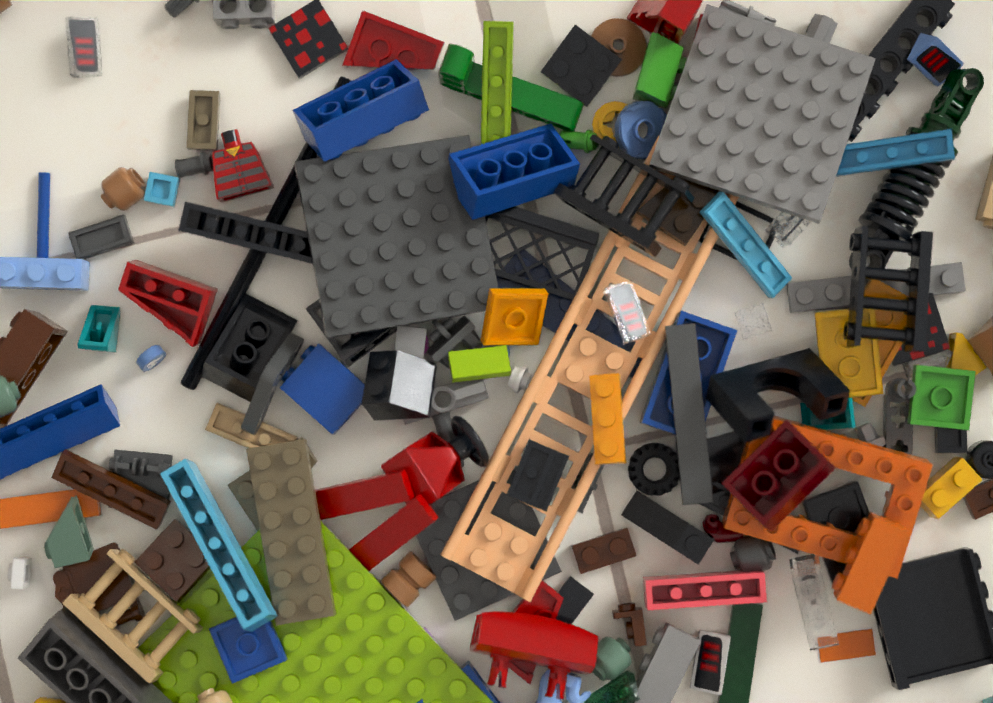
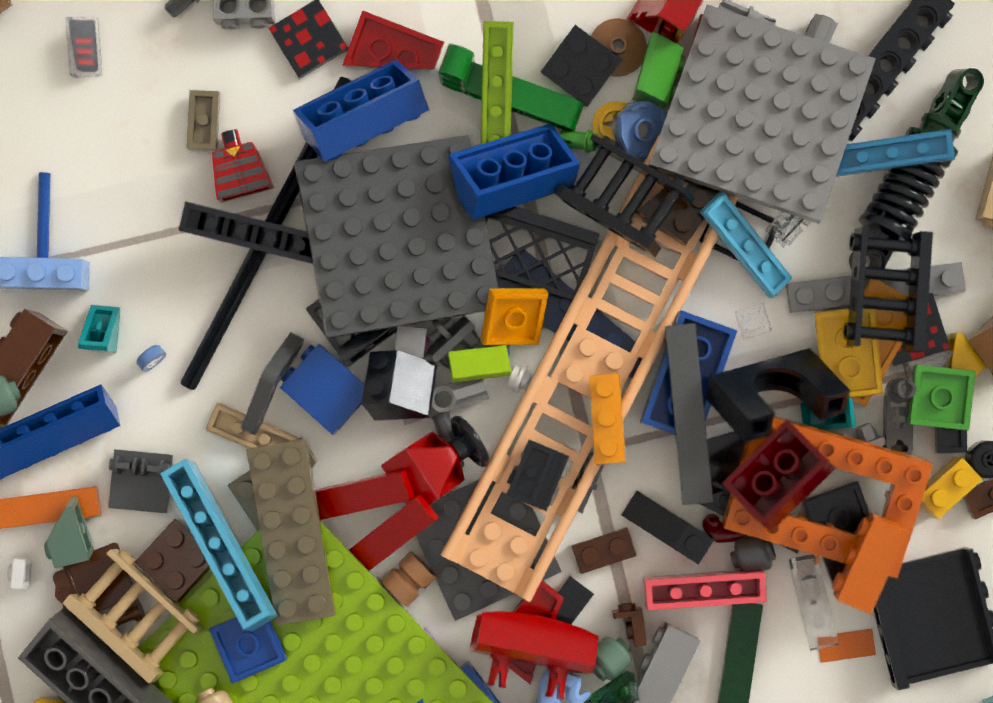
reddish brown plate [51,450,171,530] -> none
dark grey tile [68,215,134,259] -> none
medium nougat head [101,167,146,211] -> none
red wedge [118,260,218,347] -> none
medium azure plate [144,172,180,207] -> none
dark grey pin [175,152,214,178] -> none
black slope [201,294,298,402] -> none
slope [604,280,651,345] -> none
black tyre [628,443,680,496] -> none
slope [690,630,731,695] -> none
slope [907,33,964,87] -> none

